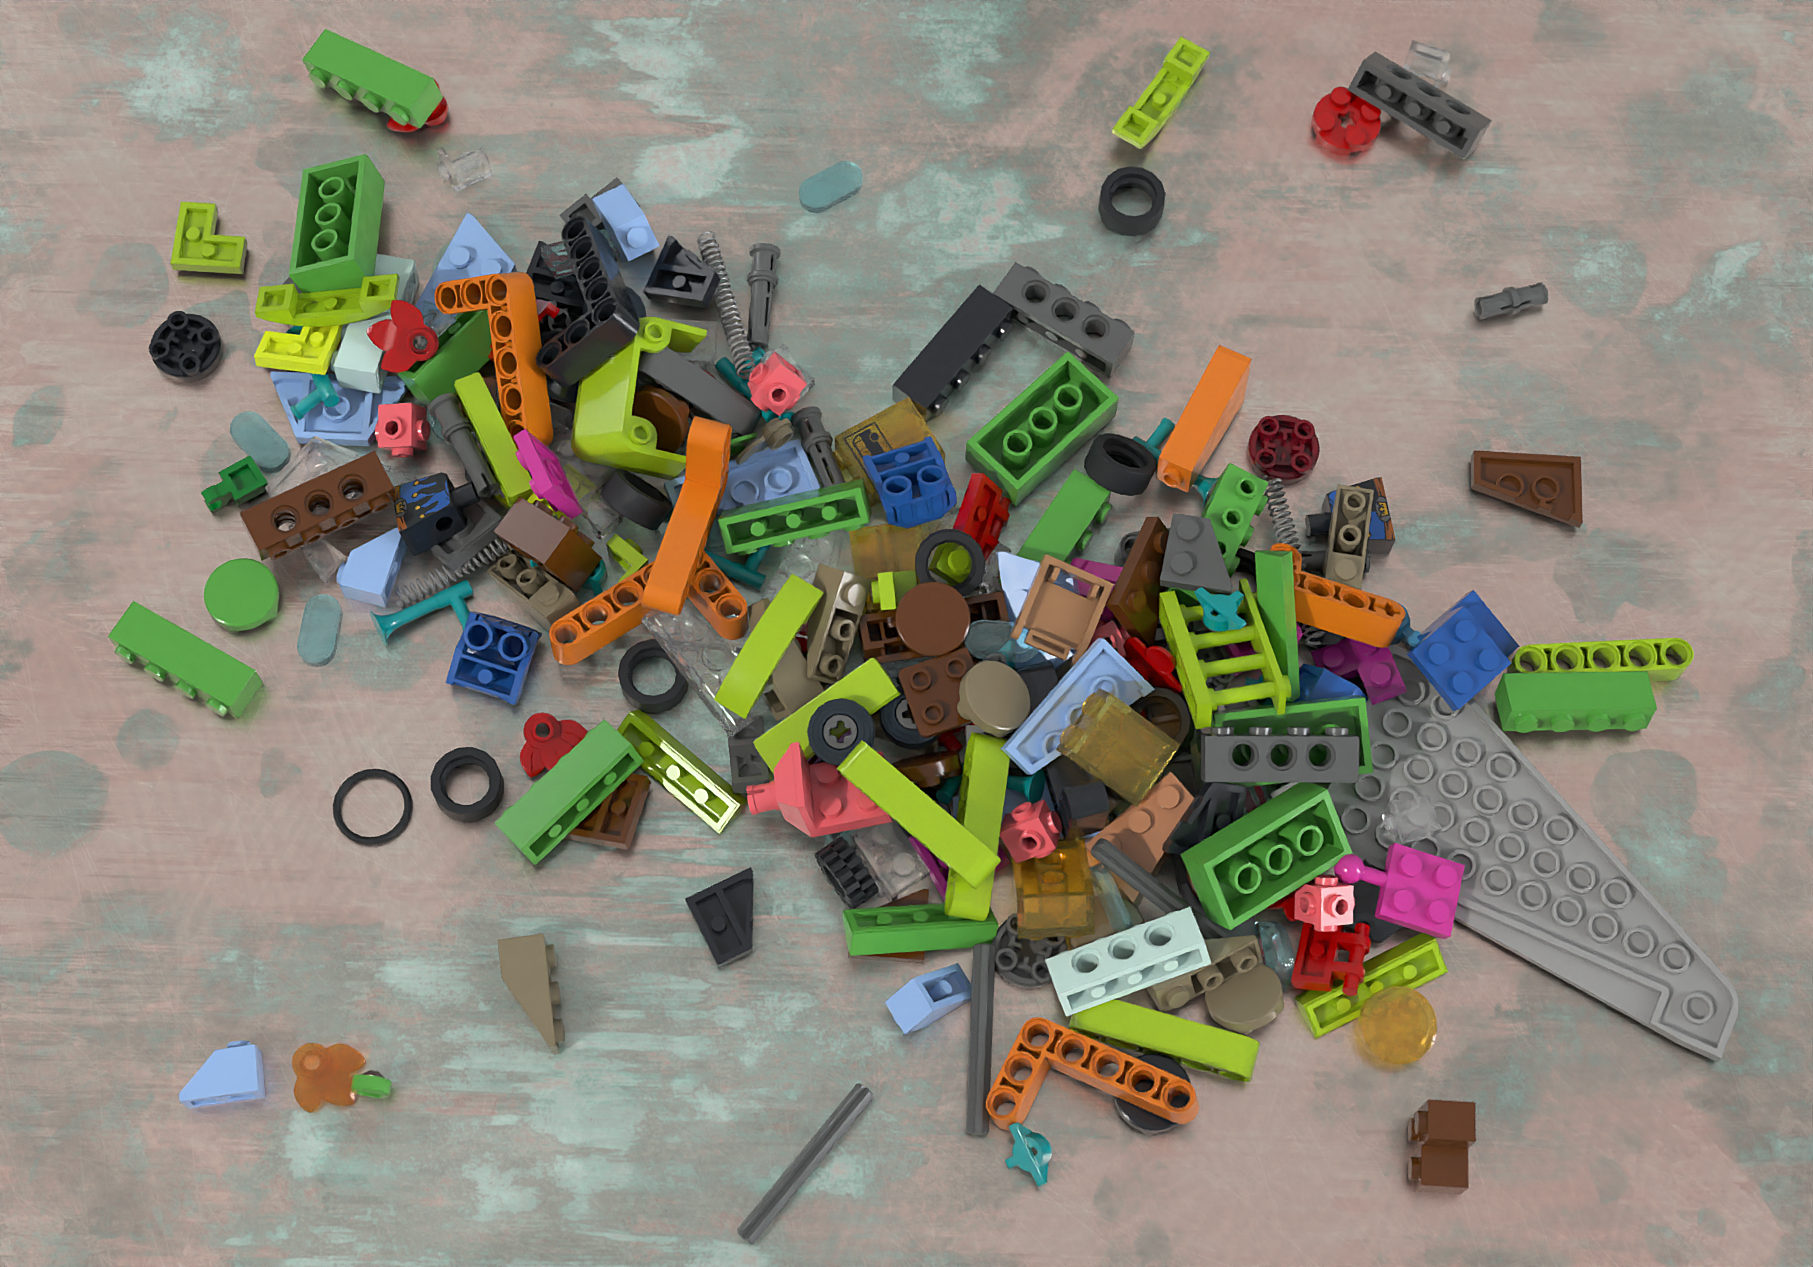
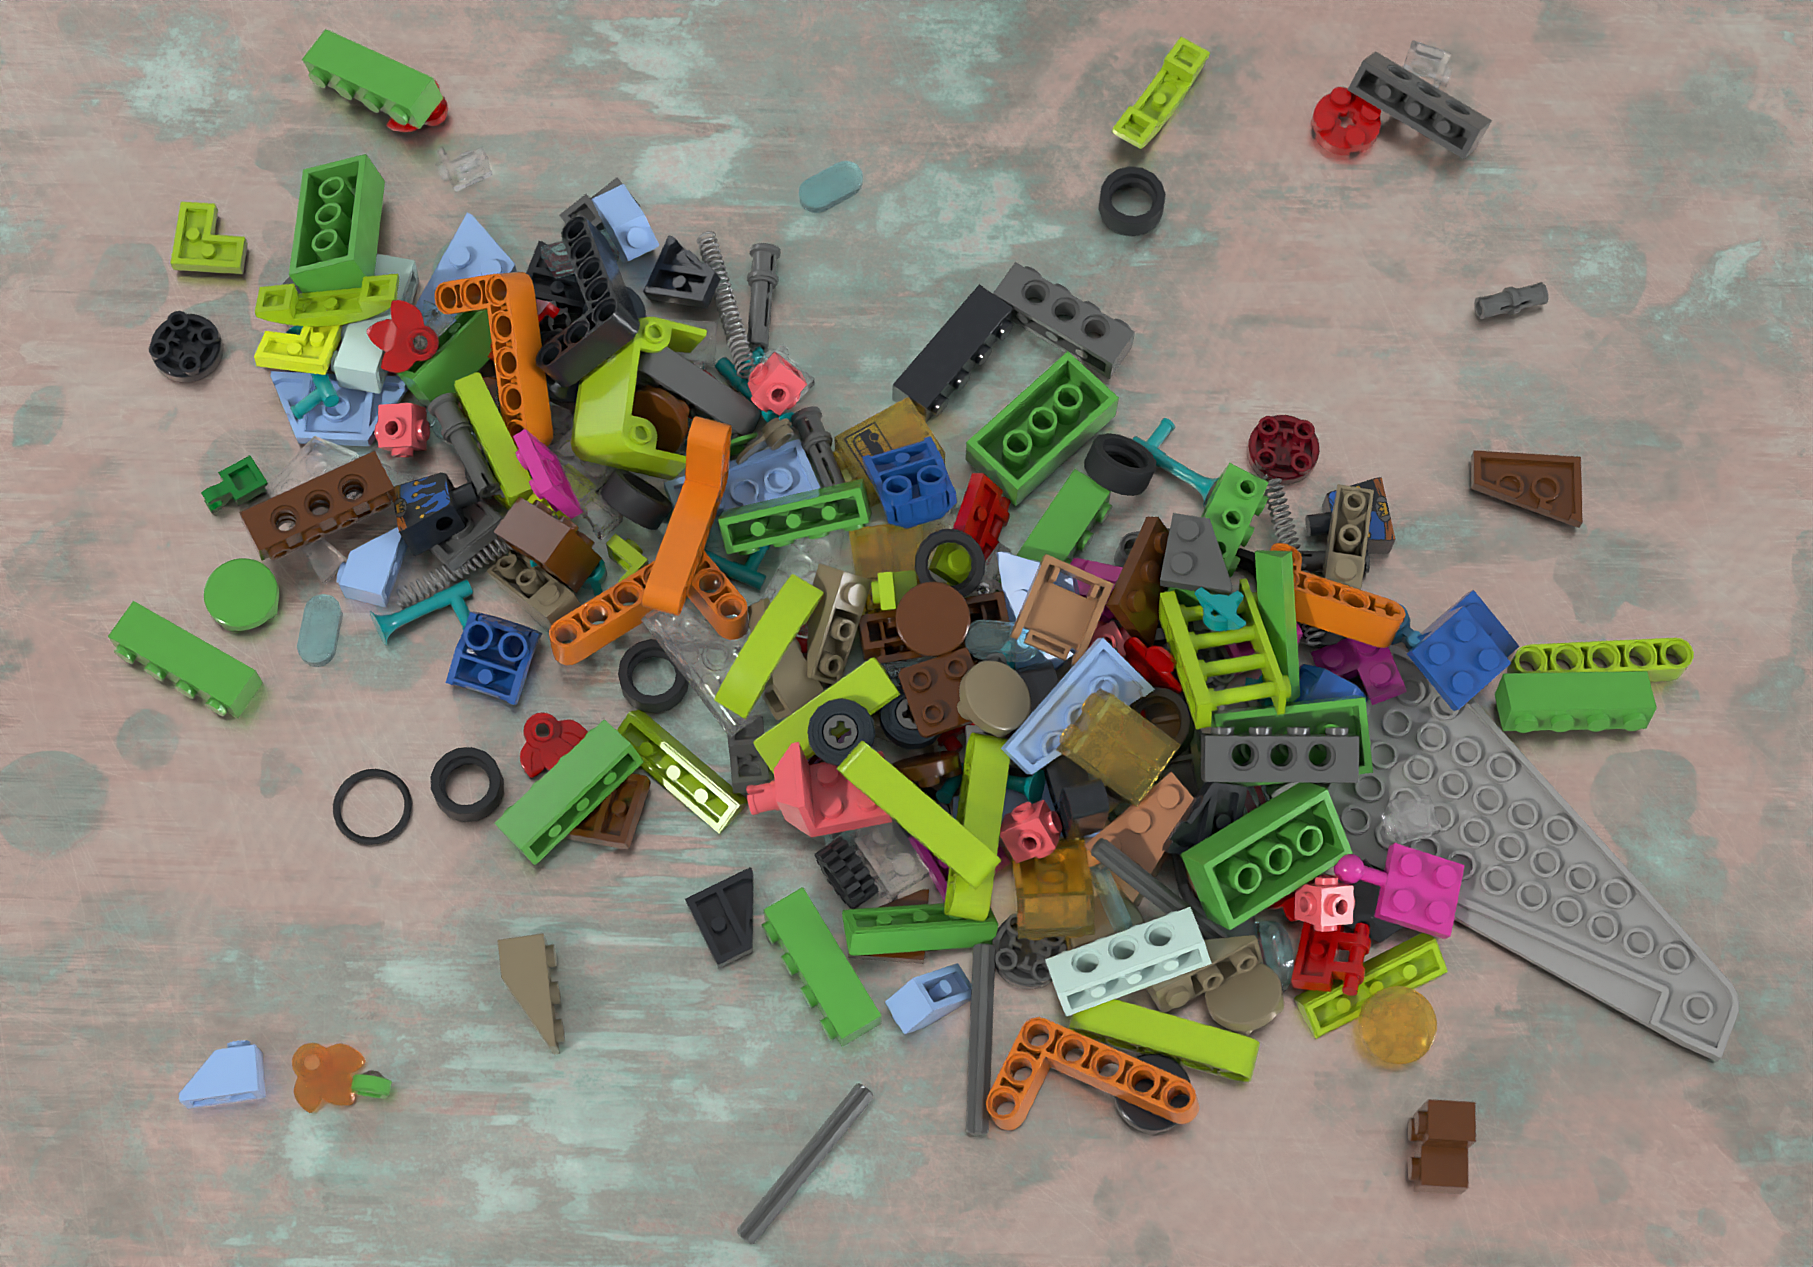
clear light blue tile [230,411,291,473] -> none
teal piece [1005,1122,1052,1187] -> none
orange slope [1156,345,1252,493] -> none
none -> bright green brick [761,887,881,1047]

